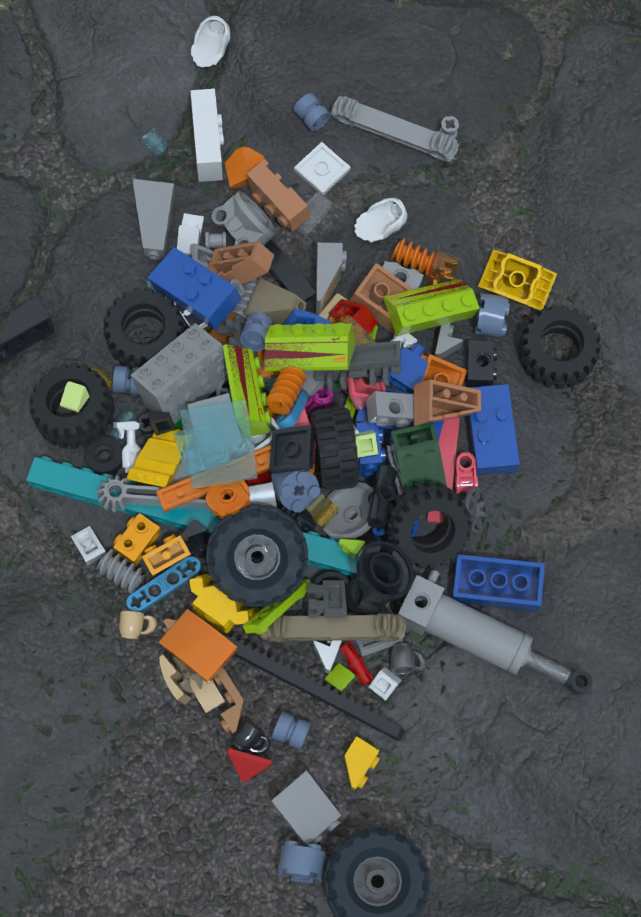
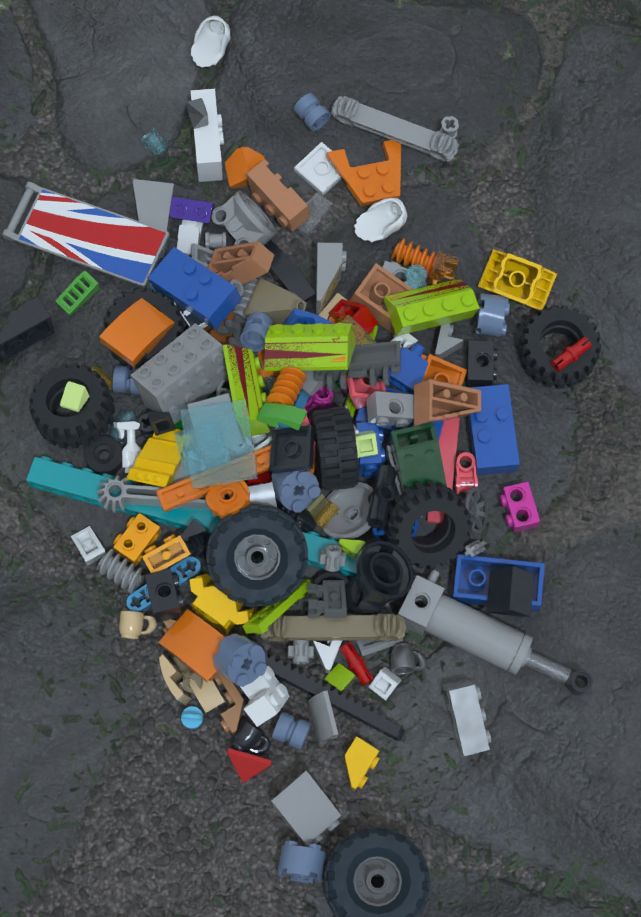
none -> flag [2,182,170,287]
none -> bright green slope [55,270,100,316]
none -> orange slope [99,298,175,367]
none -> black brick [145,569,184,623]
none -> dark purple bracket [169,197,215,223]
none -> medium azure tile [181,706,203,729]
none -> dark grey slope [187,98,209,129]
none -> sand blue brick [213,634,267,687]
none -> white brick [240,665,290,727]
none -> bright green slope [256,403,307,431]
none -> light grey gear [288,640,314,665]
none -> light grey slope [308,691,338,745]
none -> light grey gear [319,545,346,572]
none -> orange wing [326,140,401,206]
none -> clear light blue brick [405,264,427,289]
none -> light grey wedge [442,678,491,756]
none -> light grey axle [464,540,487,557]
none -> black slope [486,566,534,617]
none -> dark pink brick [499,482,540,533]
none -> red pin [551,337,592,372]

